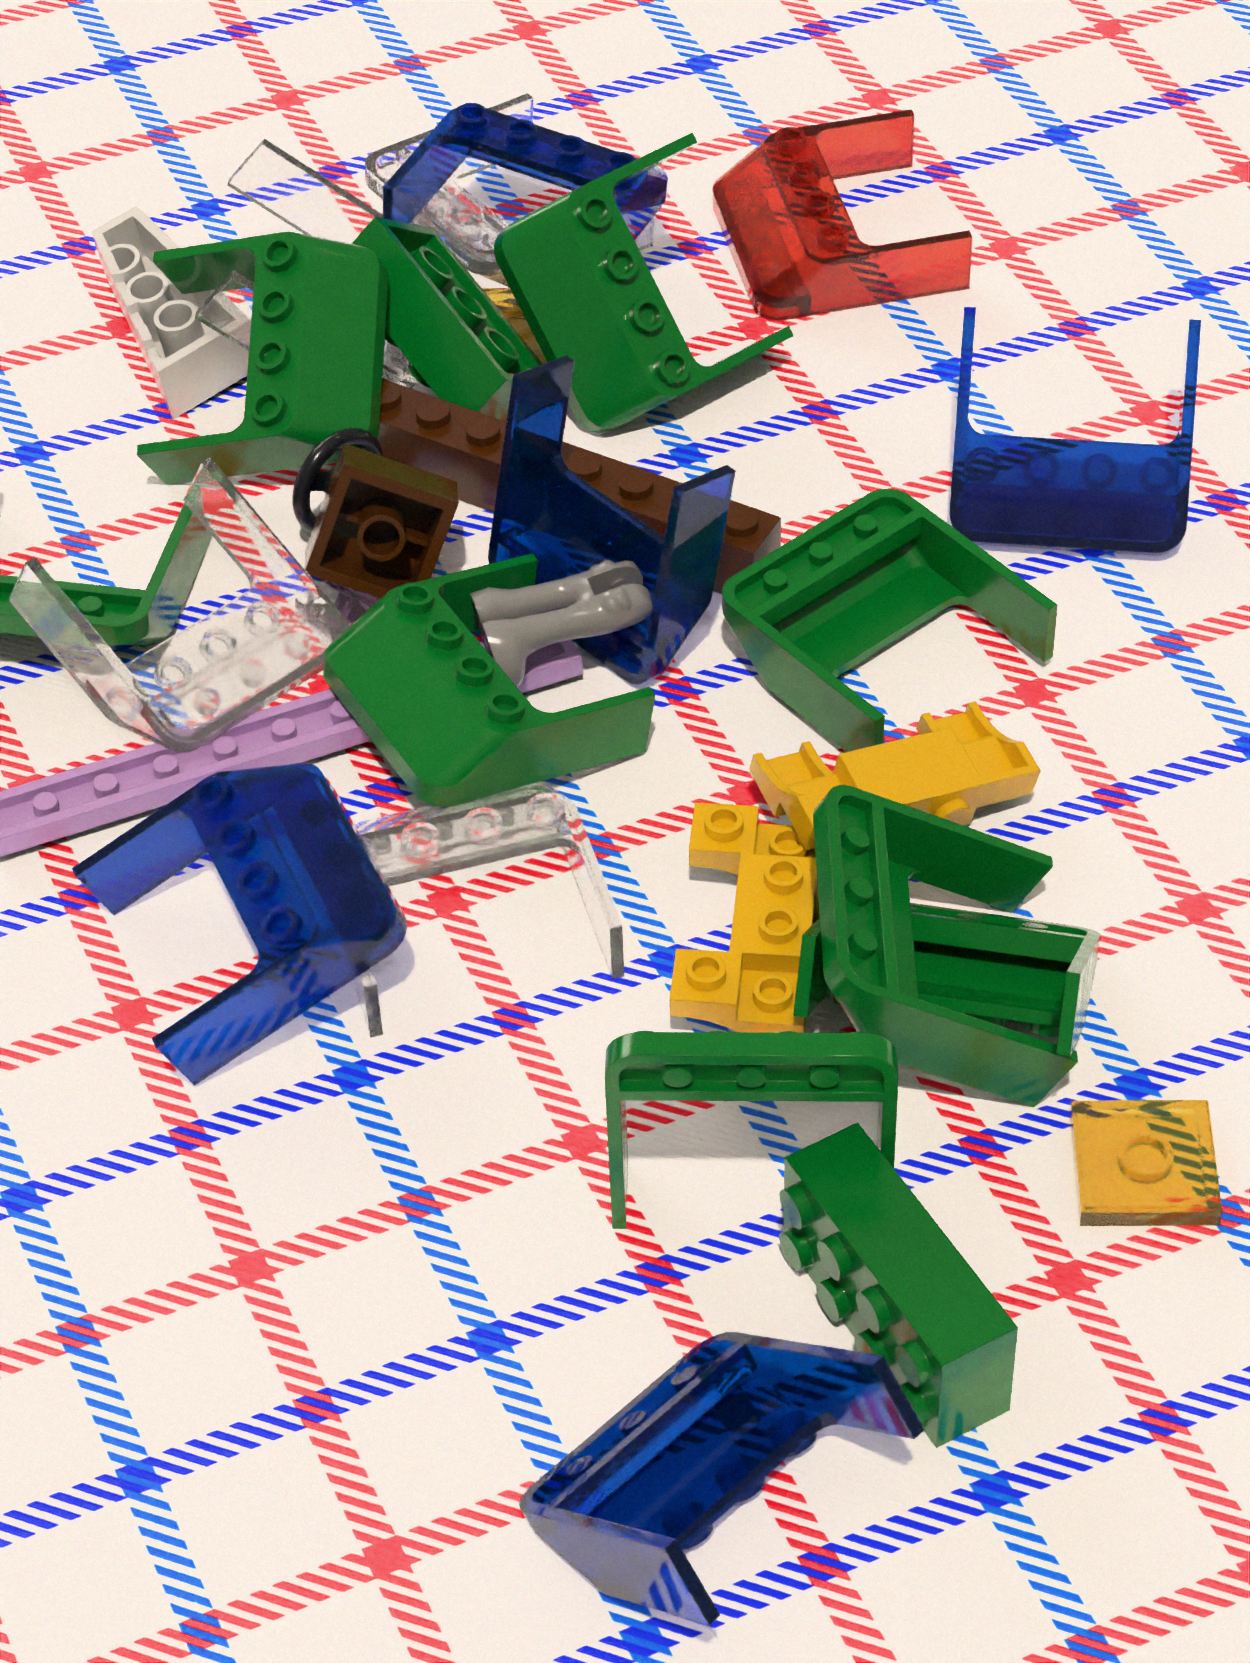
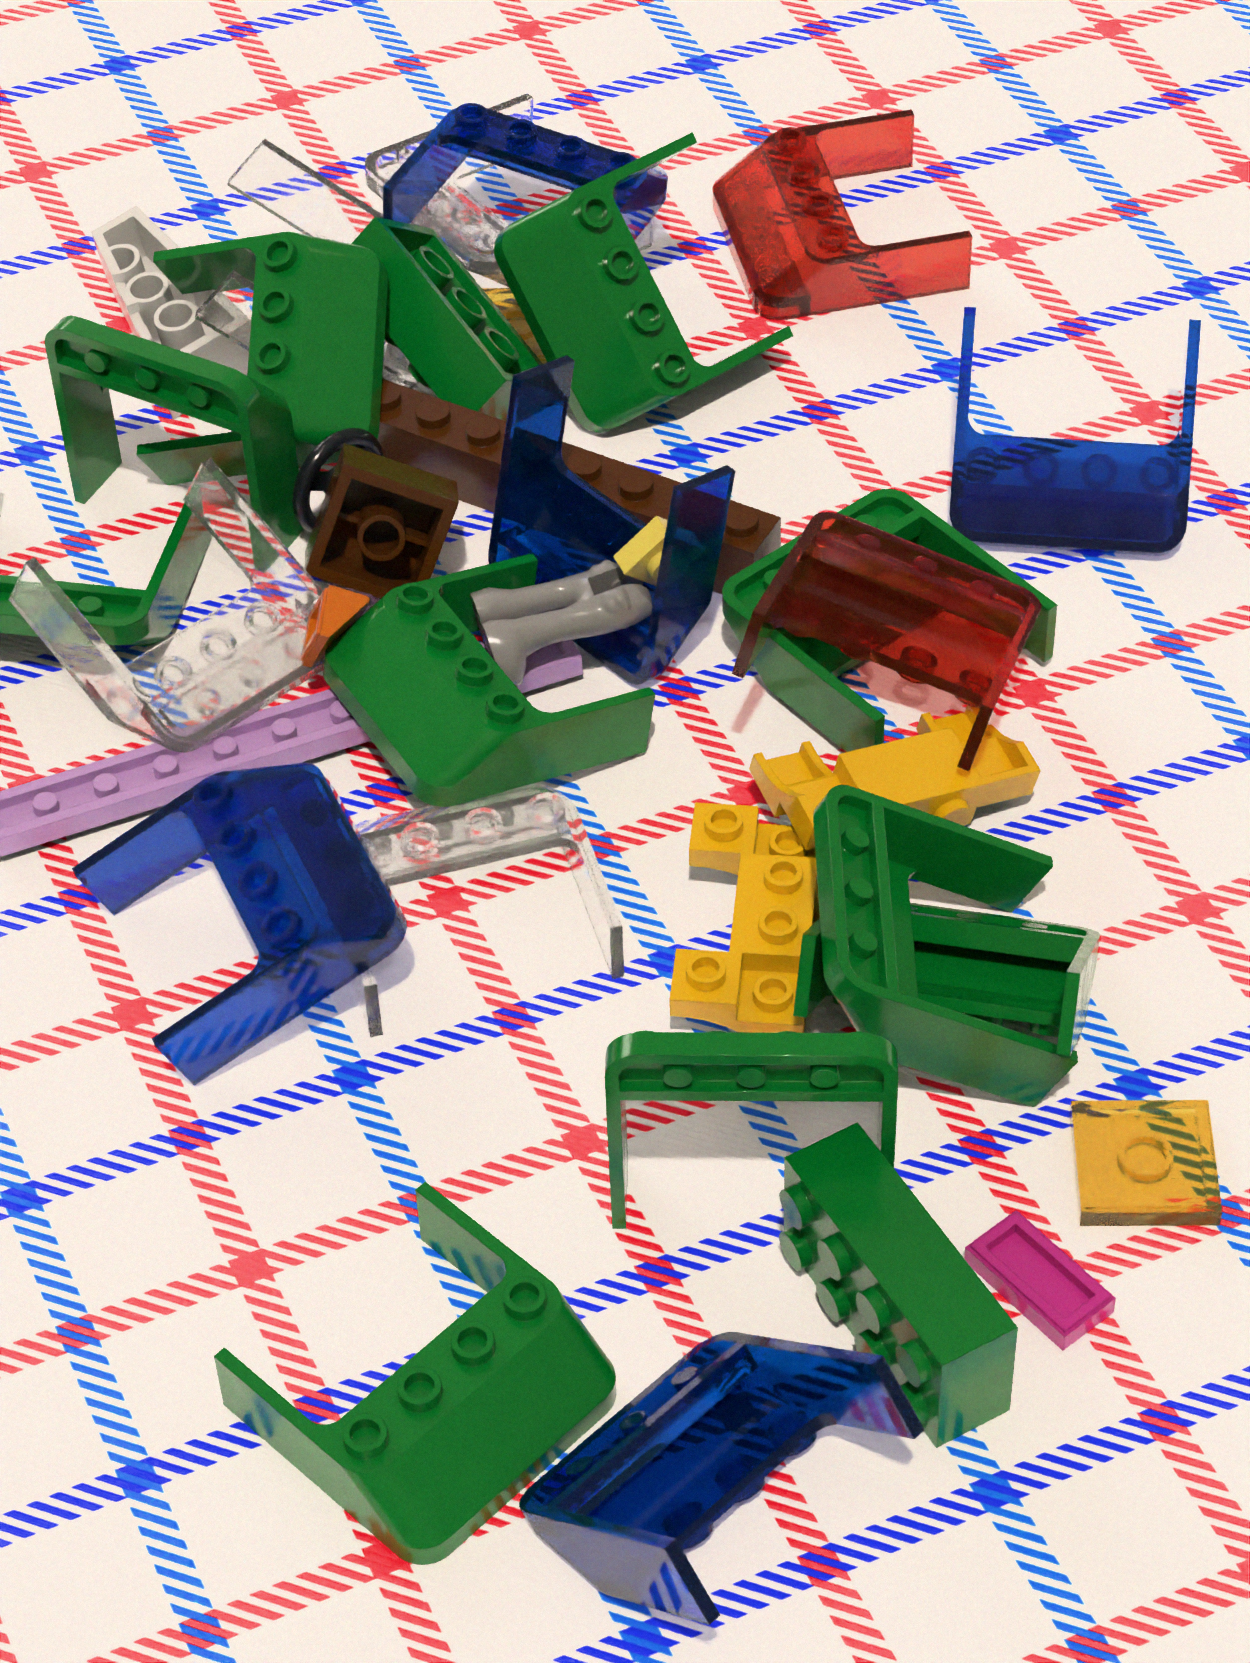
none -> green windscreen [44,315,304,570]
none -> green windscreen [214,1182,617,1565]
none -> orange slope [301,584,370,668]
none -> light yellow plate [613,516,700,586]
none -> clear red windscreen [732,512,1042,771]
none -> dark pink tile [964,1210,1116,1351]

